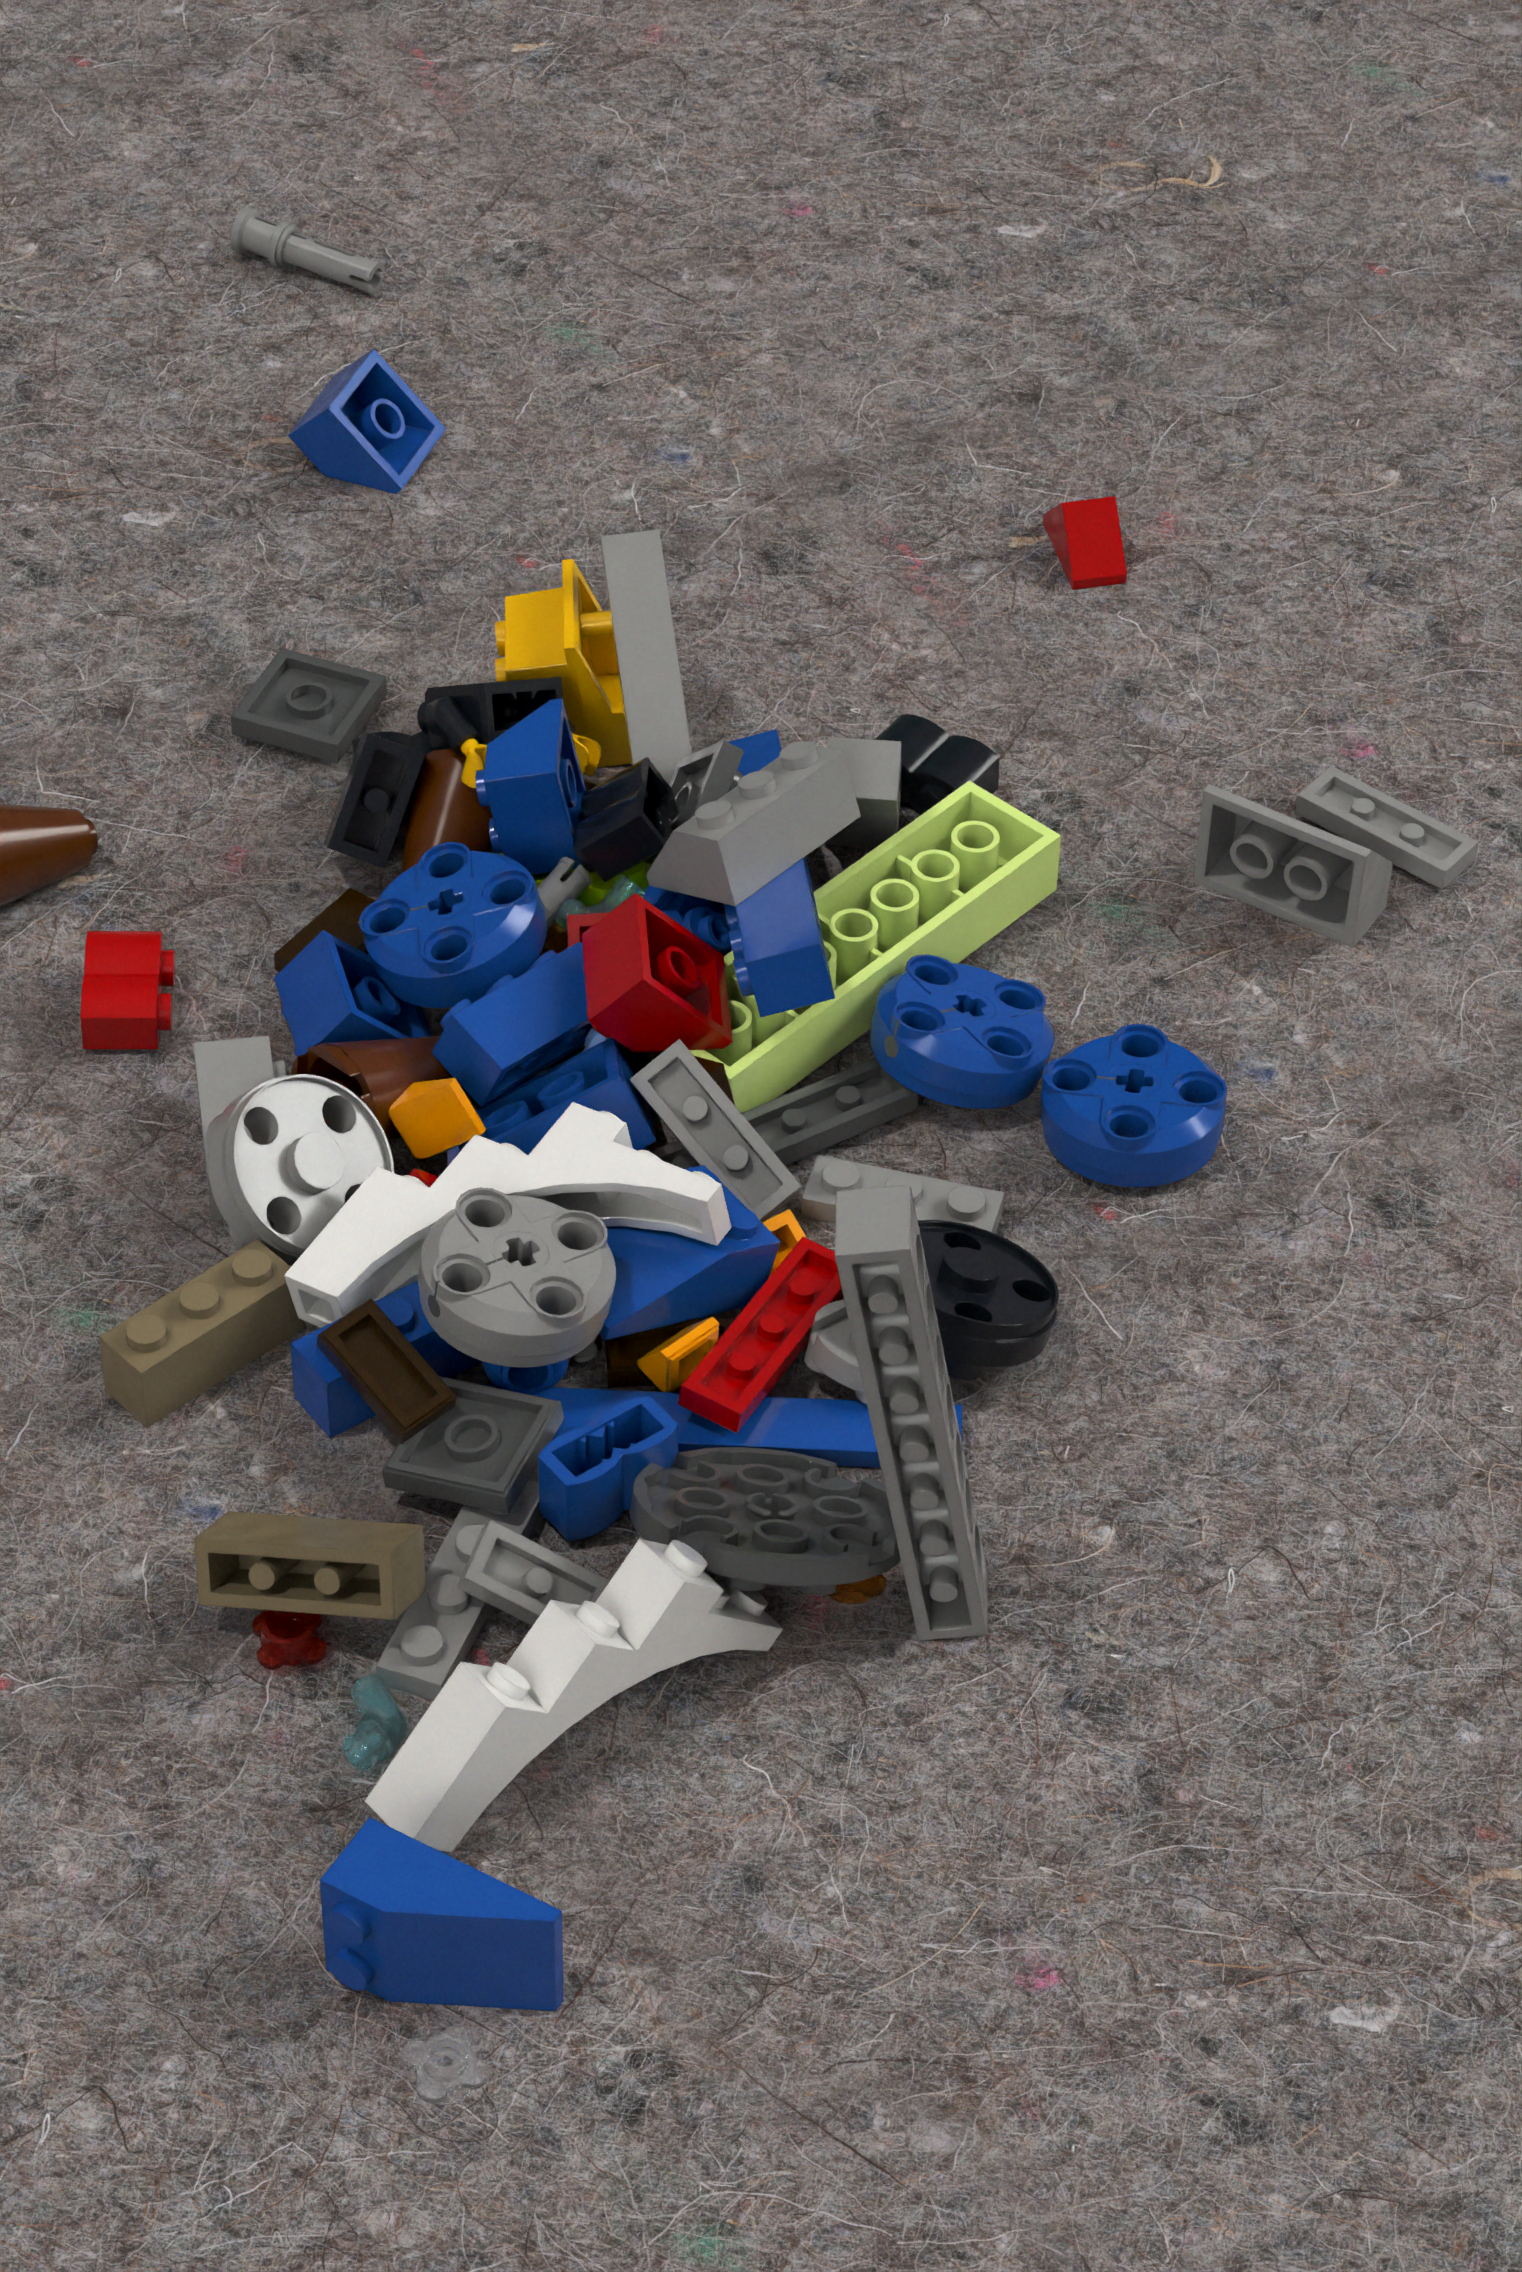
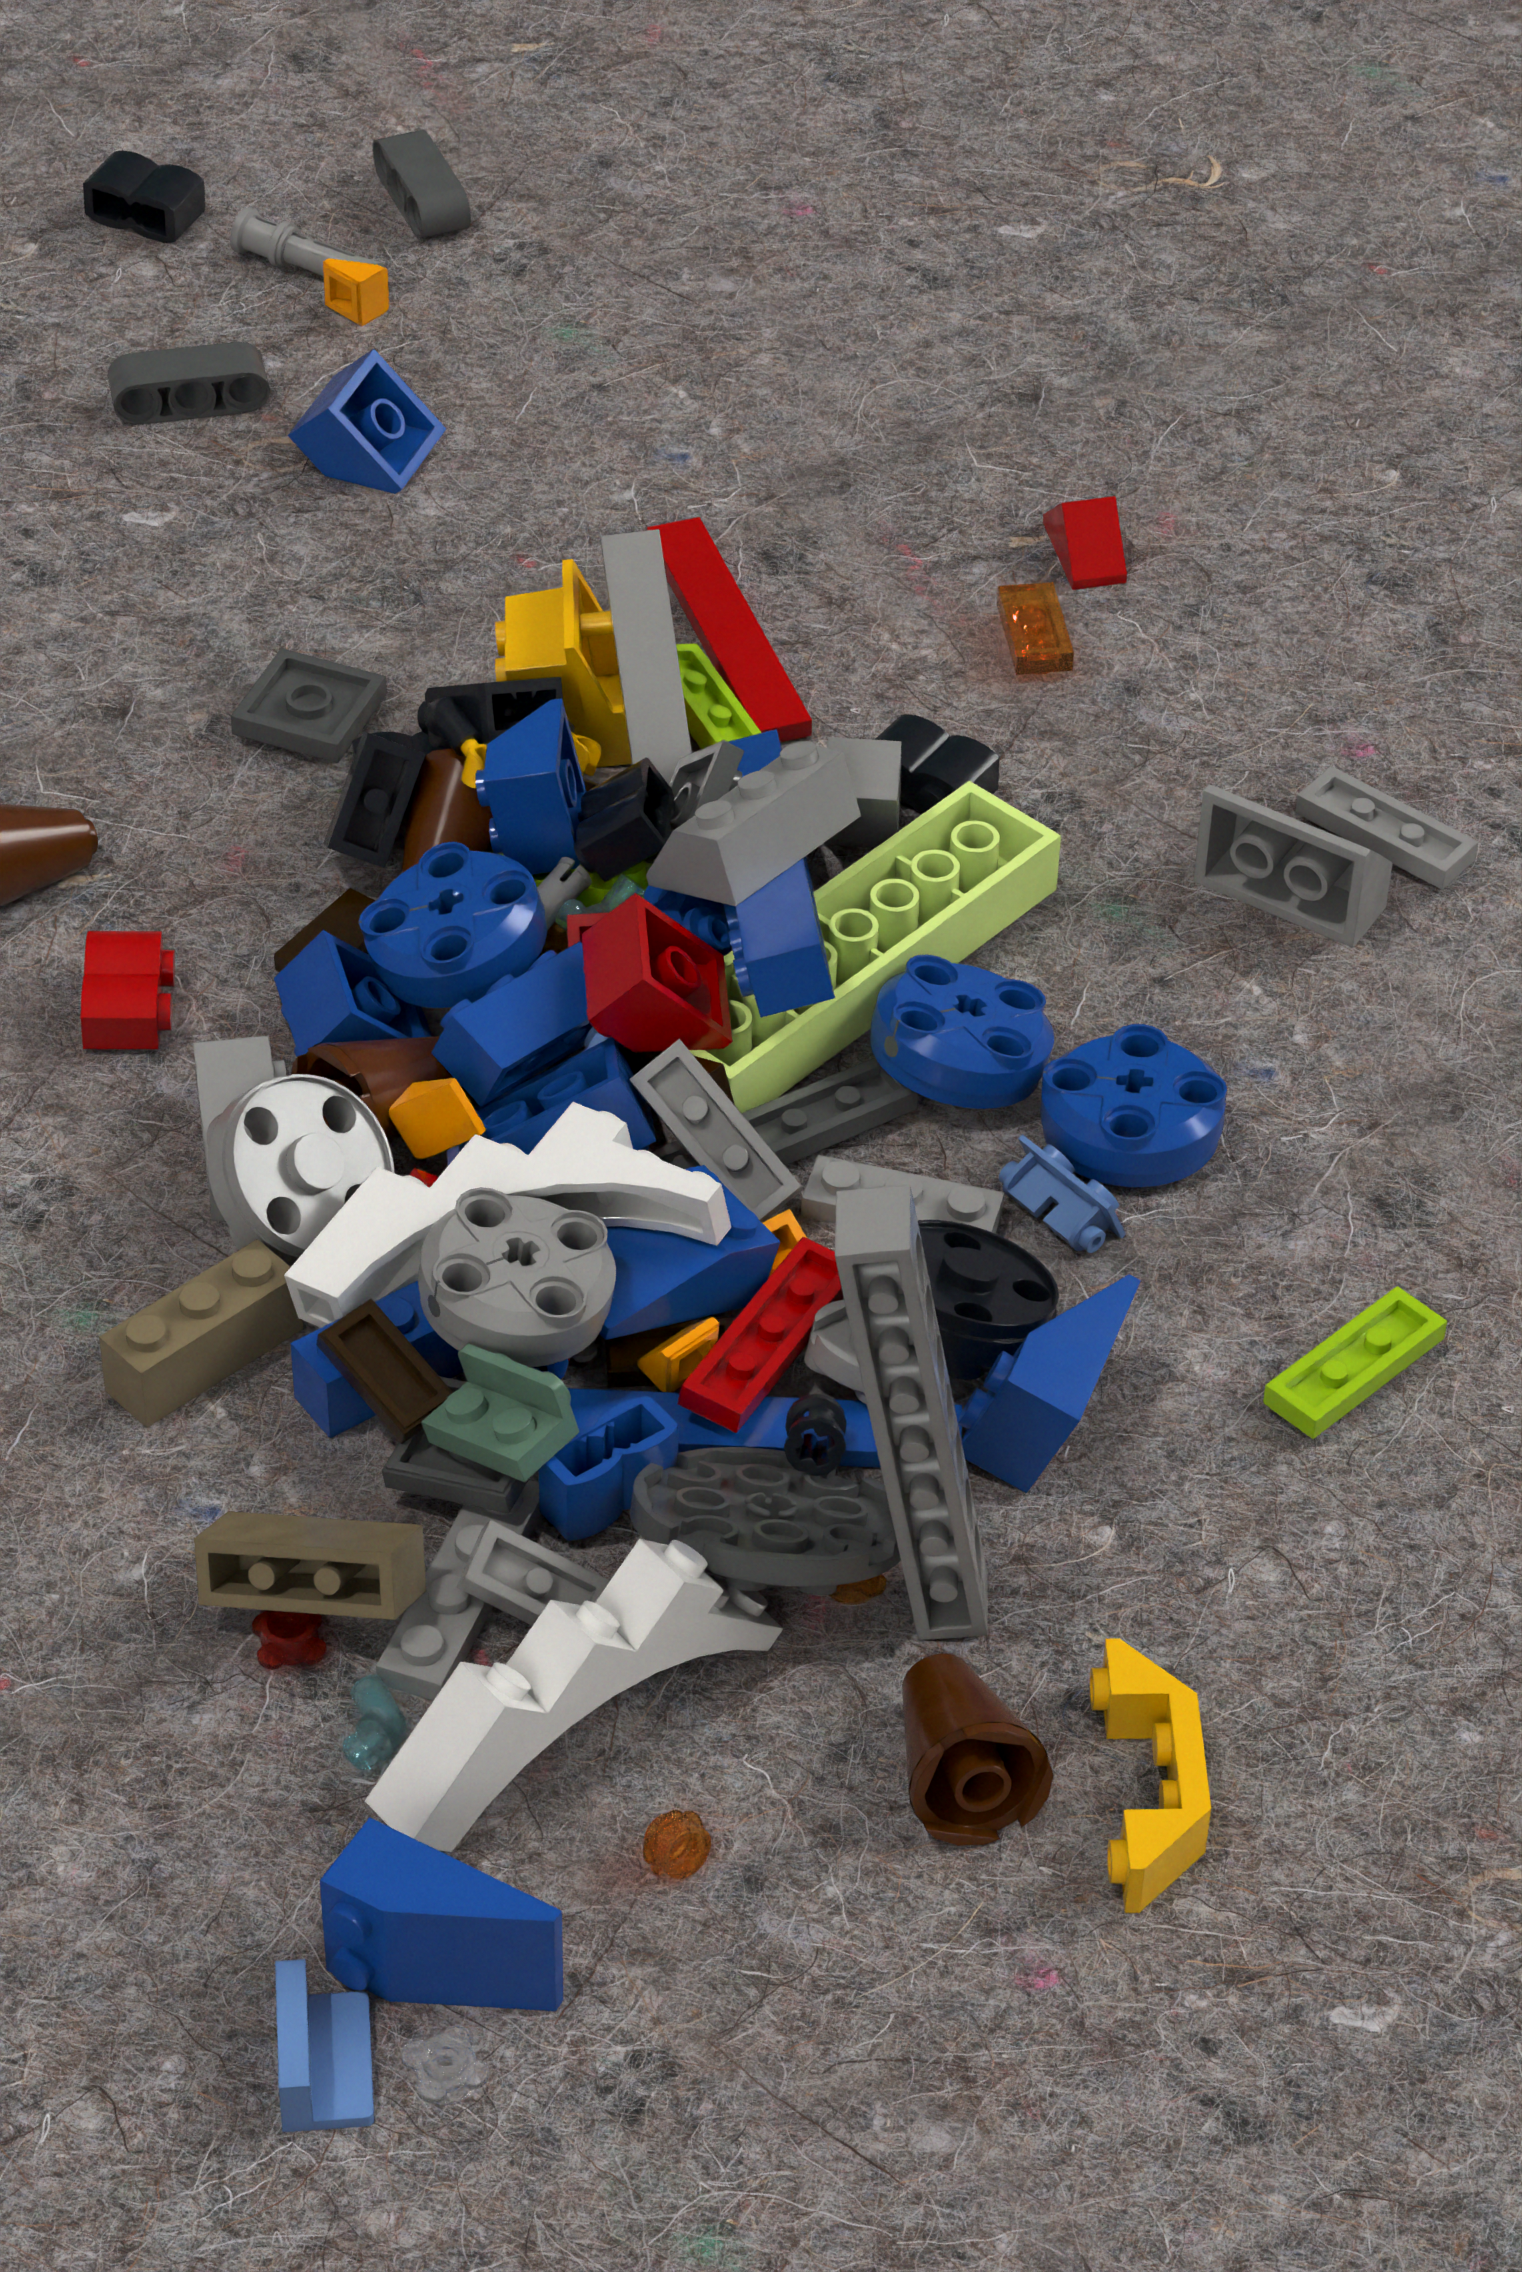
none -> black brick [83,150,205,243]
none -> dark grey beam [107,342,270,425]
none -> medium blue panel [275,1959,374,2132]
none -> light orange slope [323,258,389,326]
none -> dark grey beam [372,129,471,239]
none -> sand green bracket [421,1343,580,1482]
none -> clear orange plate [642,1809,711,1879]
none -> red tile [647,517,812,743]
none -> lime plate [676,643,761,750]
none -> black bush [784,1394,847,1476]
none -> reddish brown cone [902,1654,1053,1846]
none -> blue slope [958,1274,1141,1493]
none -> clear orange plate [996,582,1074,675]
none -> medium blue hinge [999,1134,1126,1253]
none -> yellow slope [1090,1638,1211,1913]
none -> lime plate [1263,1286,1447,1439]

